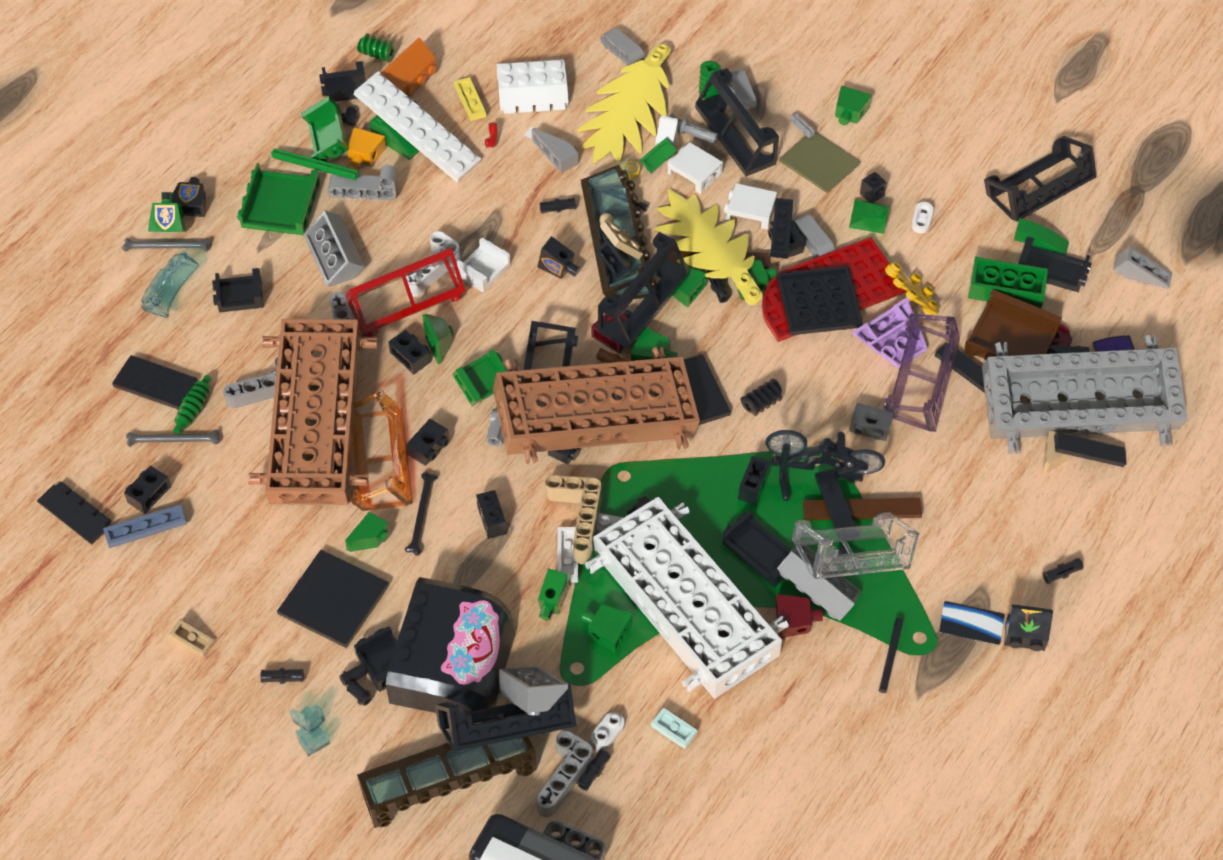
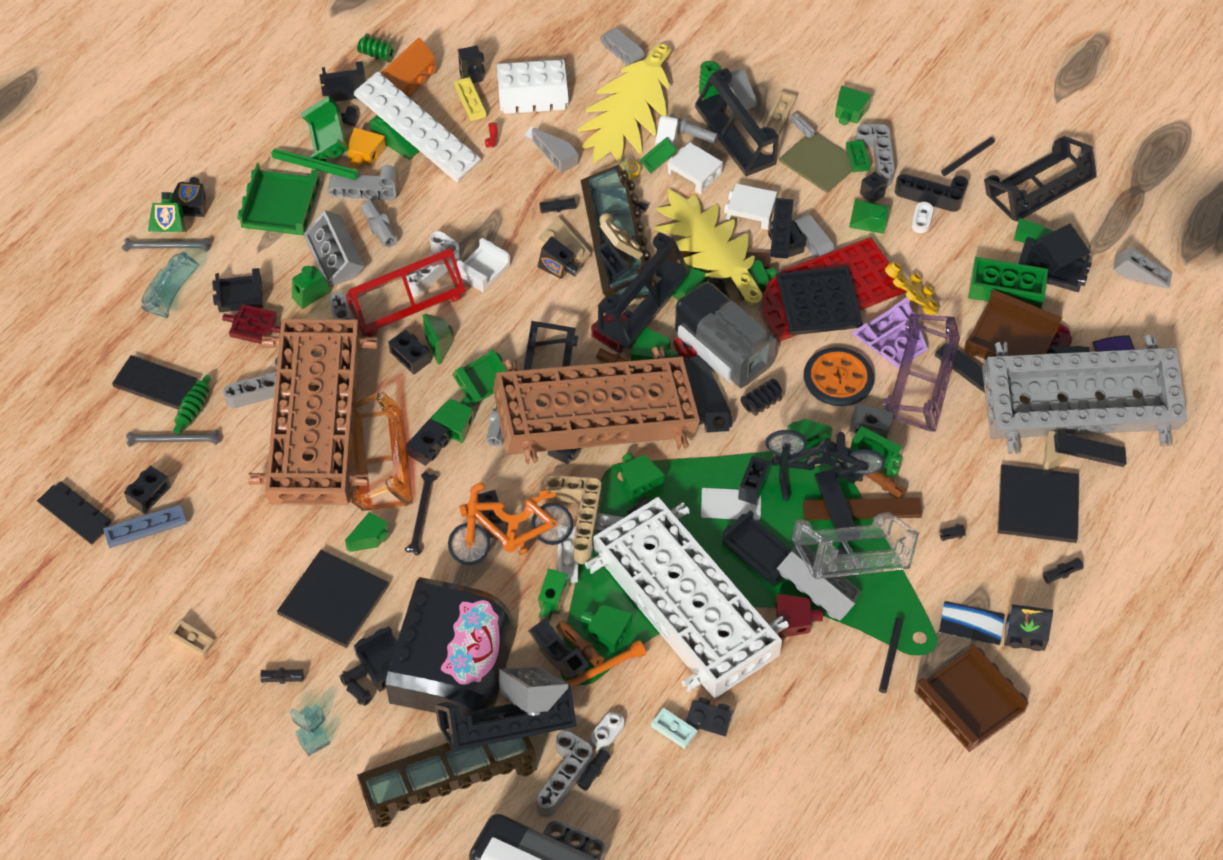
none -> dark red plate [222,304,281,344]
none -> green torso [292,266,331,309]
none -> light grey piece [361,199,398,248]
none -> green torso [430,397,474,443]
none -> piece [448,482,573,565]
none -> black brick [458,45,485,83]
none -> black arch [528,618,589,678]
none -> tan wing [537,217,591,268]
none -> dark orange pin [556,620,604,667]
none -> orange piece [565,640,647,688]
none -> green torso [621,452,664,500]
none -> red arm [673,338,697,358]
none -> piece [675,282,777,388]
none -> black bracket [686,697,734,737]
none -> white sticker [701,488,761,520]
none -> black brick [704,412,732,433]
none -> tan plate [763,91,796,147]
none -> green slope [787,419,832,451]
none -> wedge [803,347,874,407]
none -> green plate [845,140,871,172]
none -> green panel [850,426,903,477]
none -> dark orange pin [853,461,907,498]
none -> light grey beam [855,124,894,187]
none -> black beam [894,174,968,212]
none -> reddish brown panel [914,643,1029,752]
none -> black pin [939,523,966,541]
none -> black bar [941,137,995,176]
none -> black tile [997,464,1079,543]
none -> black panel [1032,223,1091,276]

